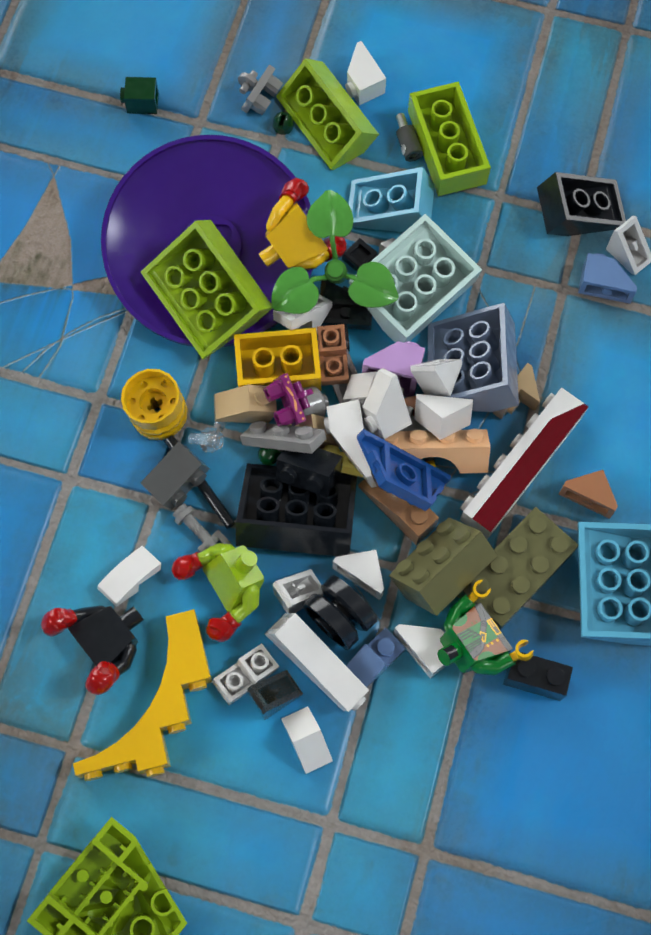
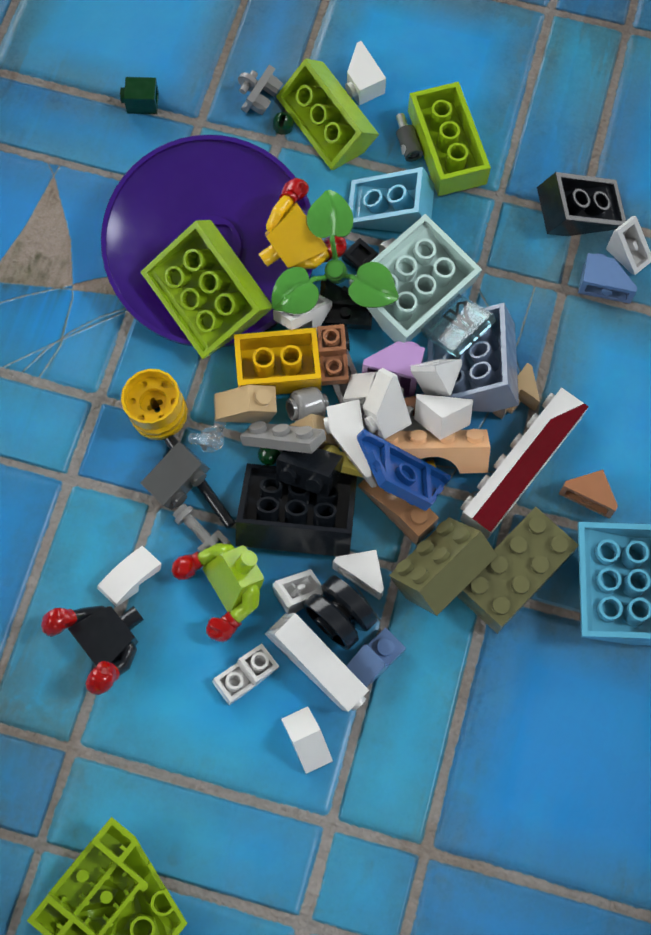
yellow arch [73,609,212,781] -> none
clear smoke slope [247,670,303,720] -> none
magenta hips [263,373,314,427] -> none
white slope [393,624,445,679] -> none
torso [437,580,534,676] -> none
black brick [503,652,573,701] -> none
none -> clear light blue tile [421,294,496,358]

